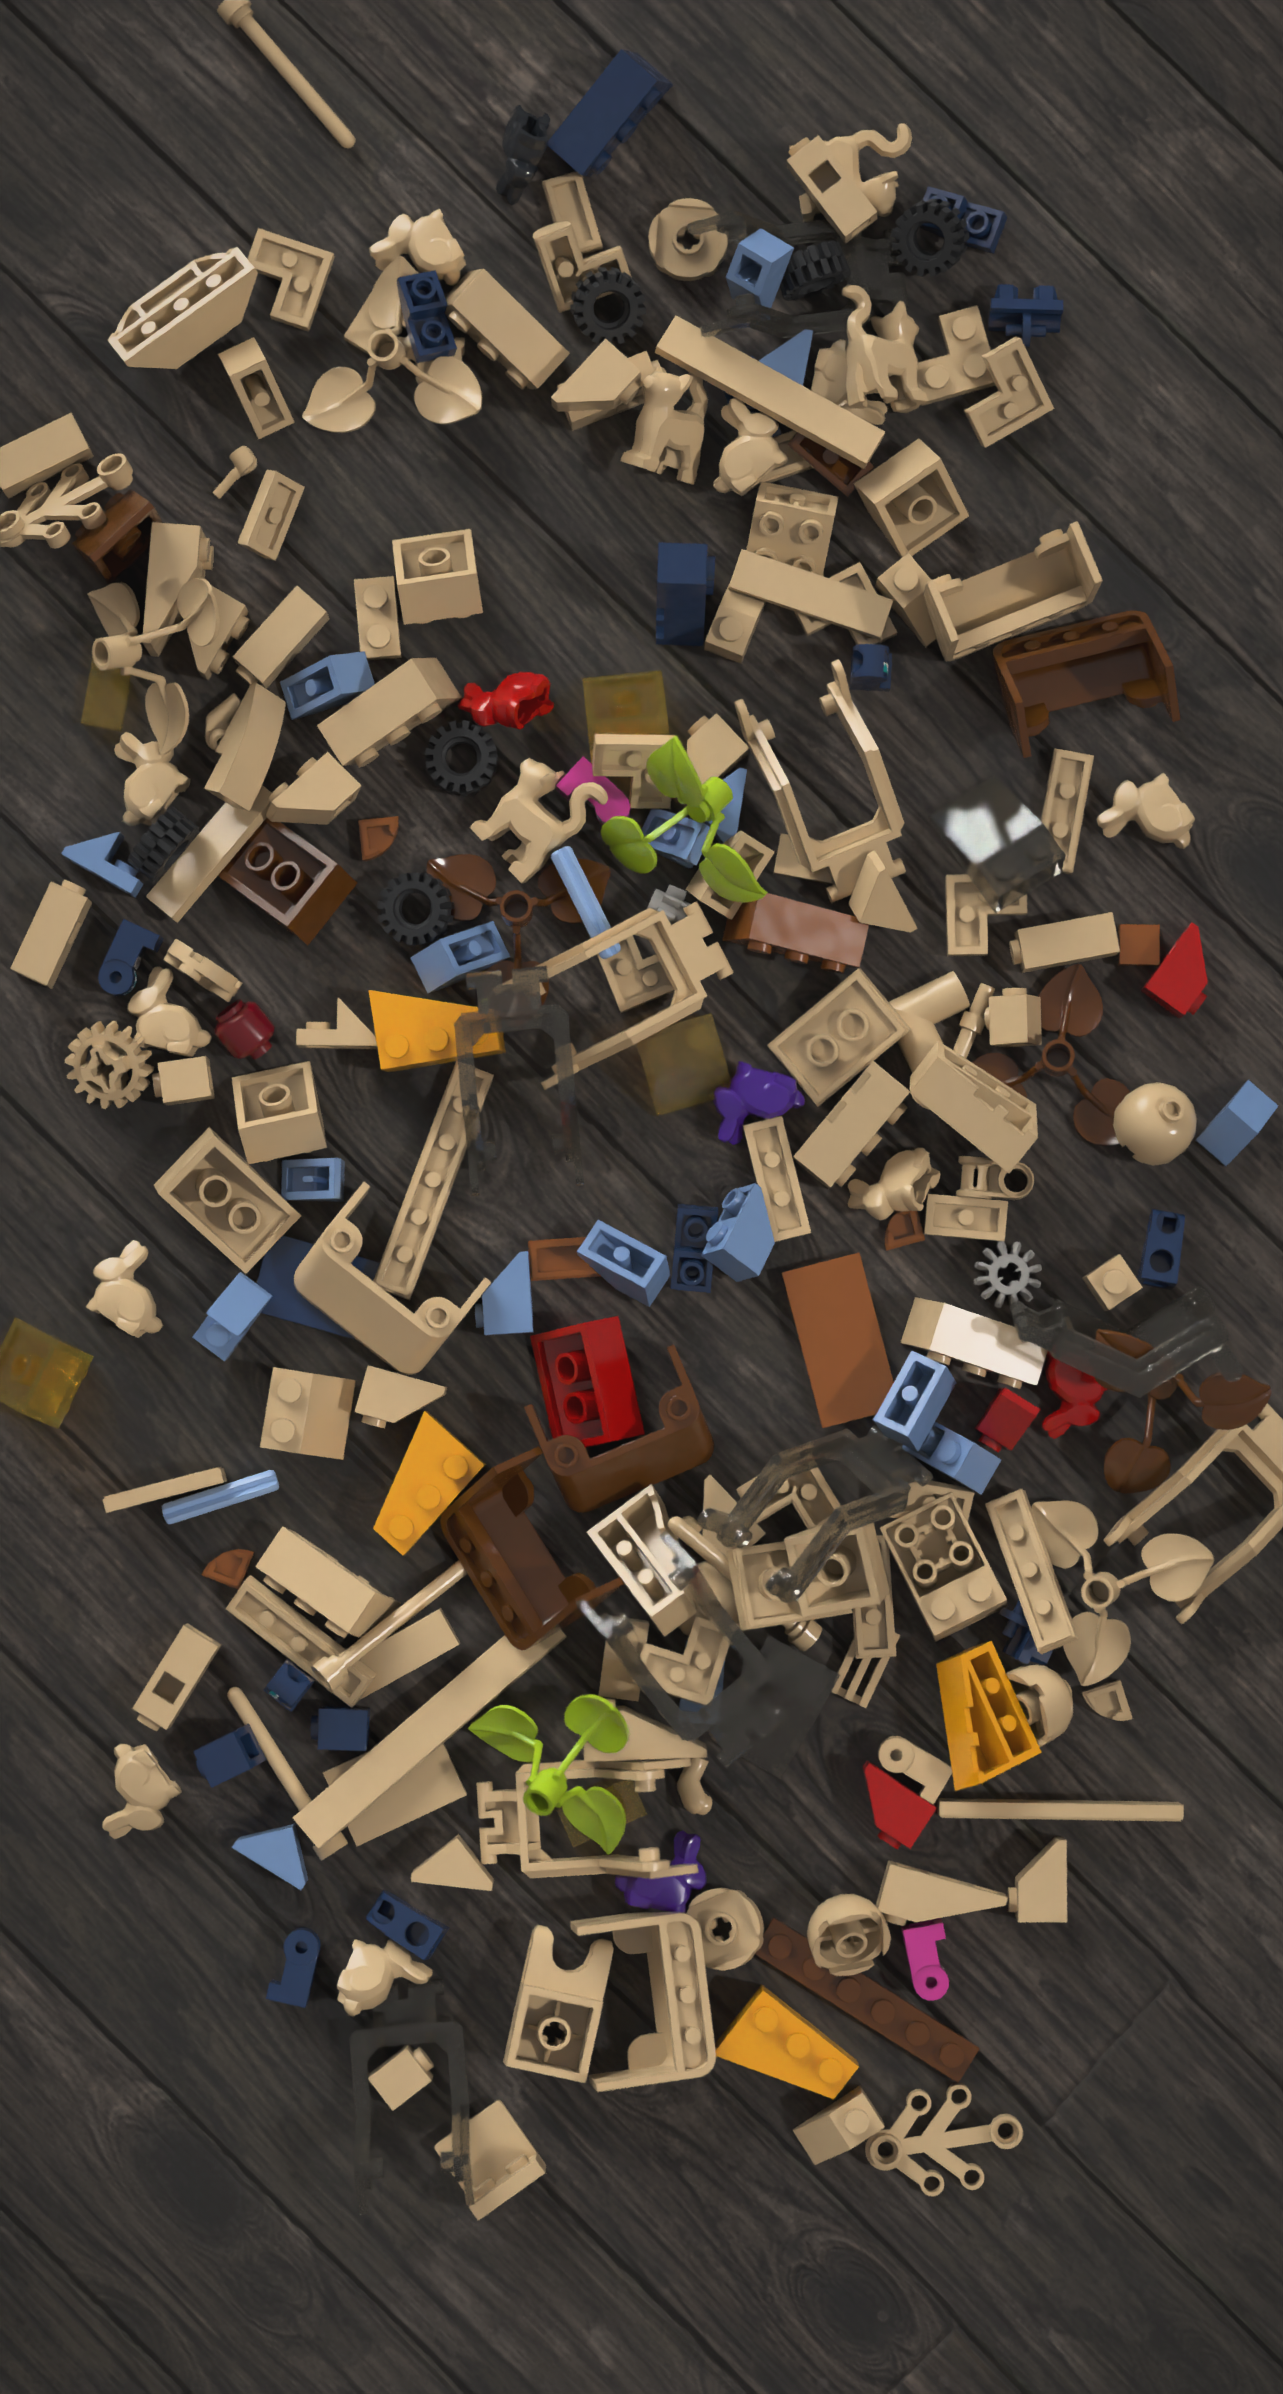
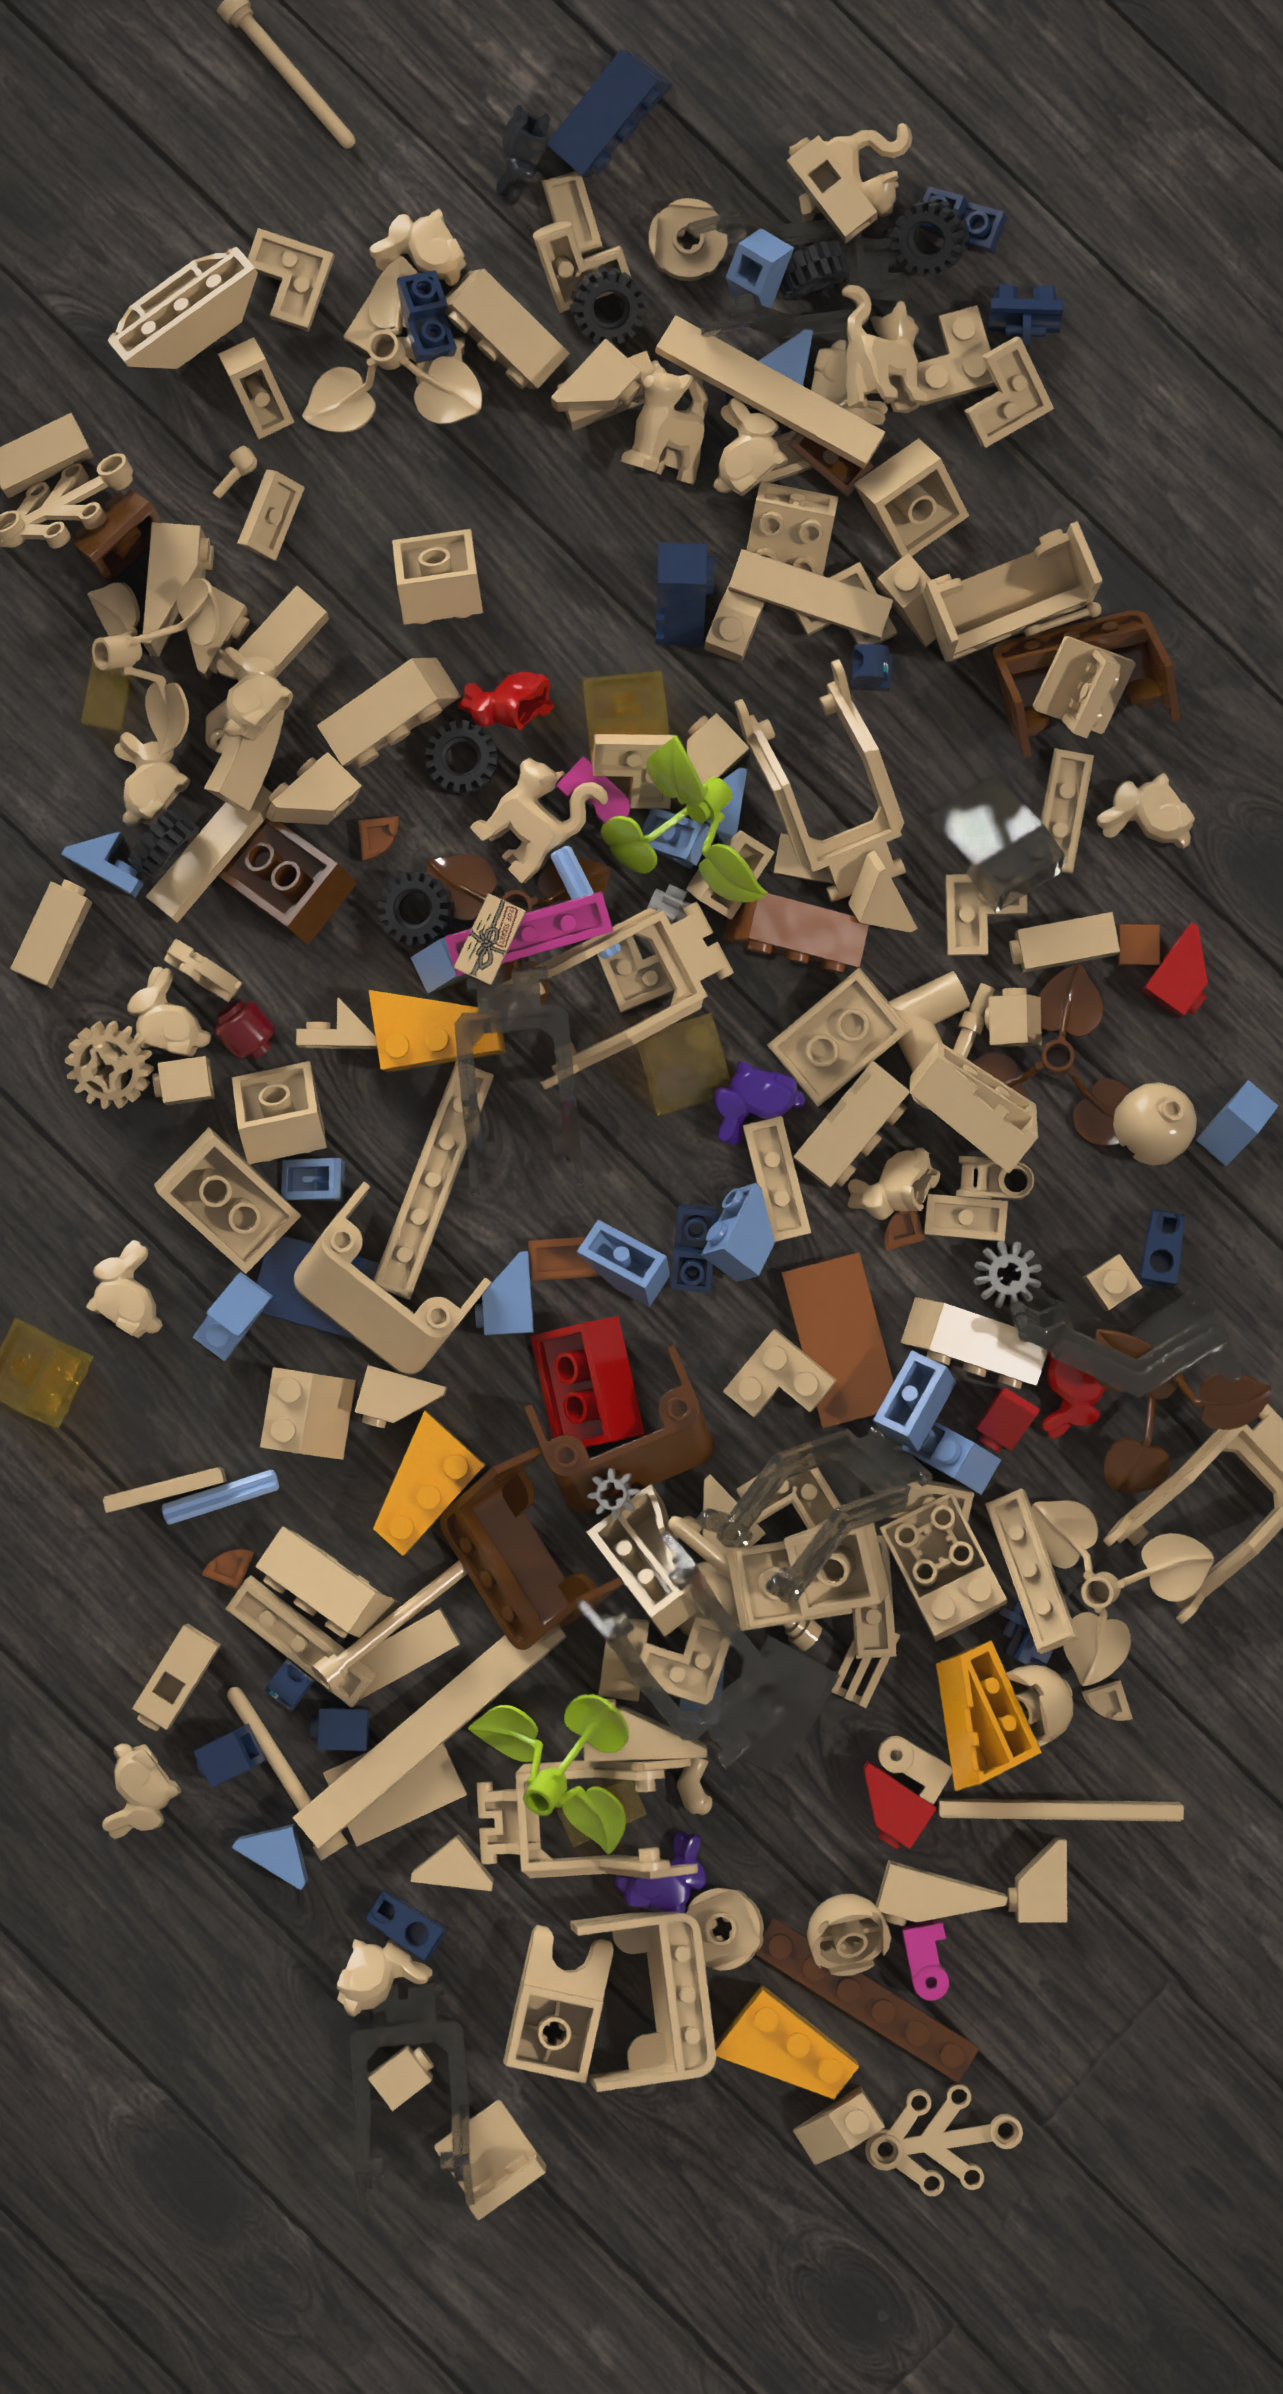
dark blue leg [98,919,164,997] -> none
dark blue leg [266,1927,321,2008] -> none
medium blue slope [280,651,375,720] -> none
tan plate [354,576,401,661] -> none
none -> tan animal [216,647,293,741]
none -> dark pink plate [445,891,613,976]
none -> tan tile [454,893,526,985]
none -> light grey gear [588,1468,640,1519]
none -> tan plate [723,1329,837,1417]
none -> tan hinge [1024,602,1102,637]
none -> tan bracket [1033,636,1136,738]

